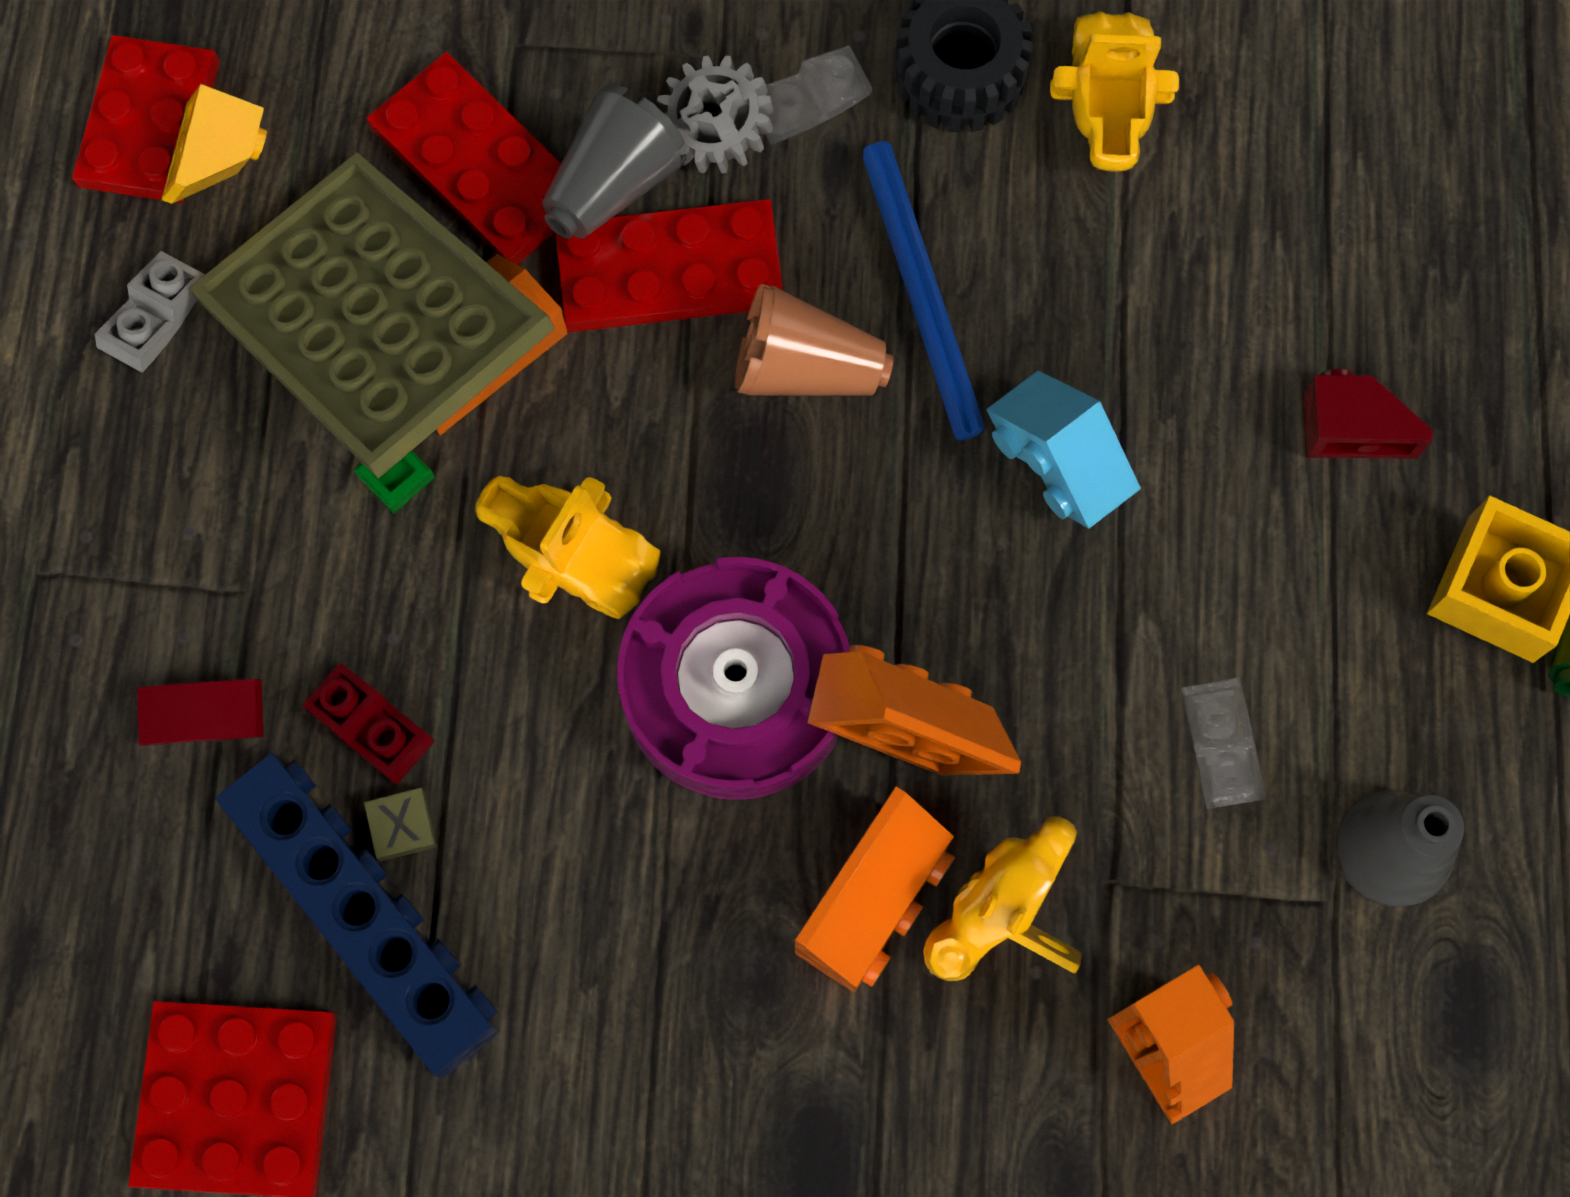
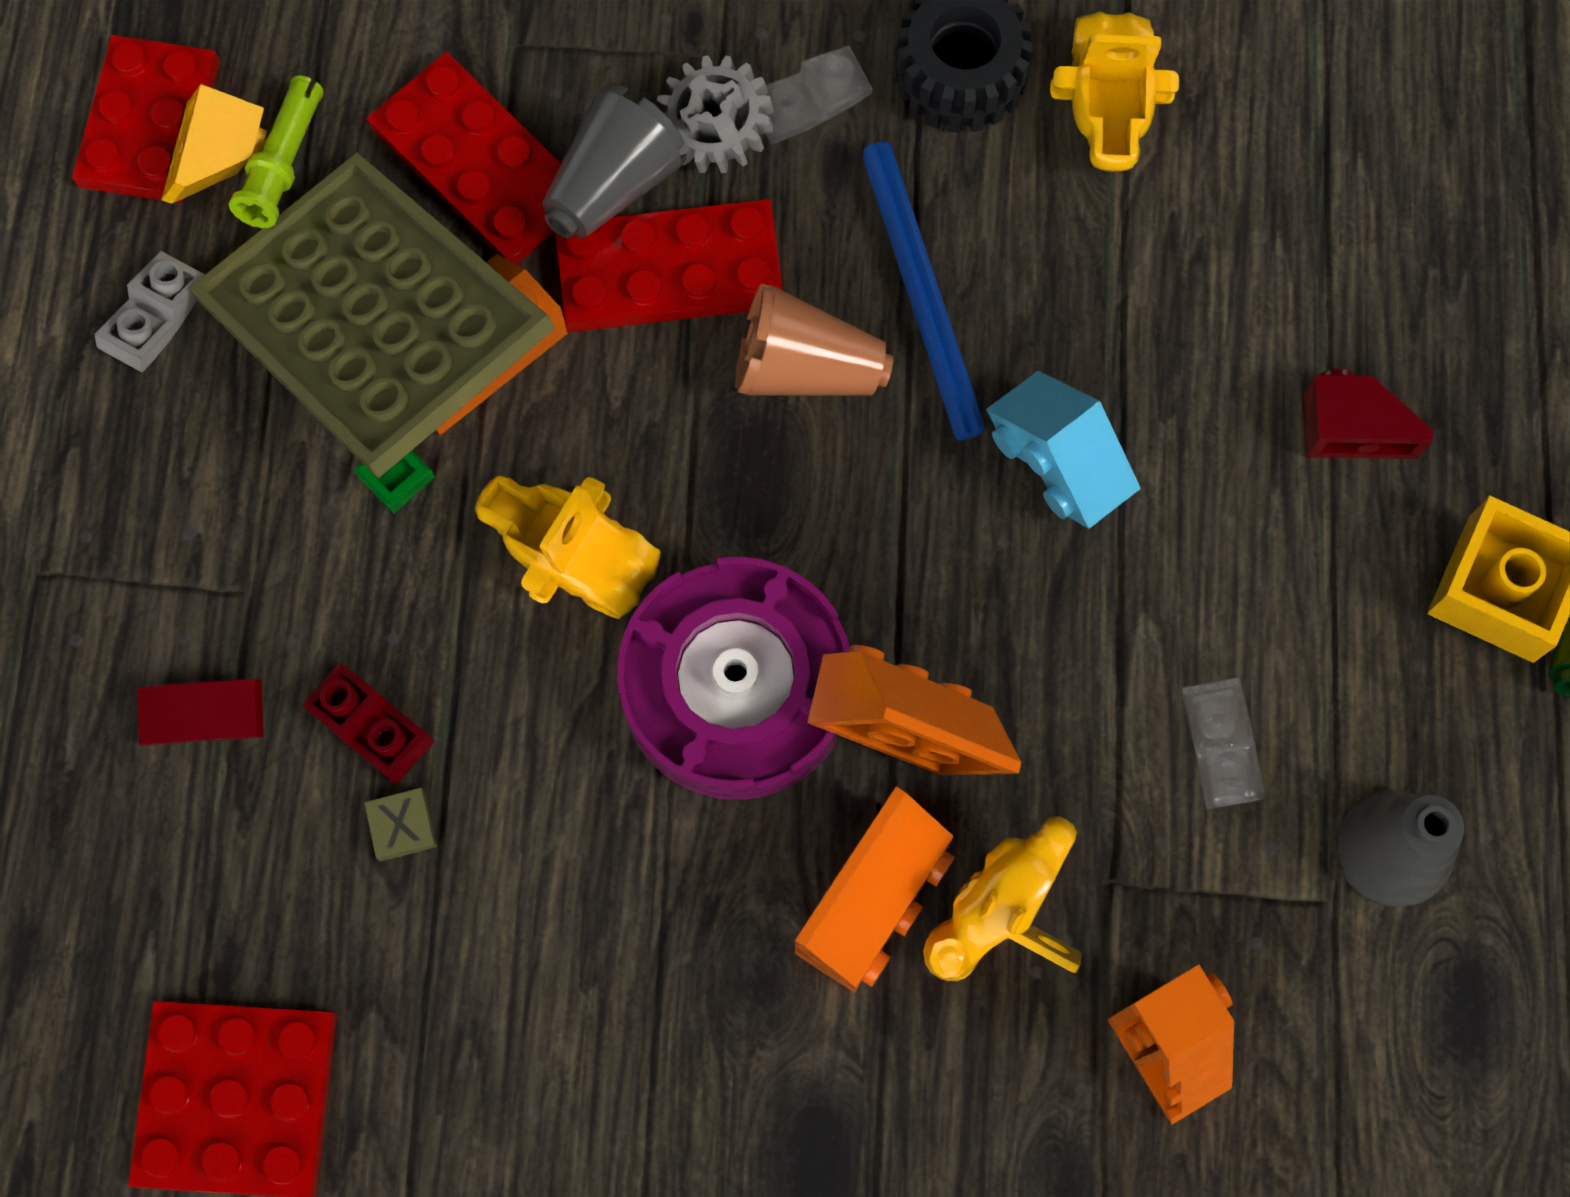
dark blue brick [215,753,500,1079] -> none
none -> lime pin [229,75,324,228]

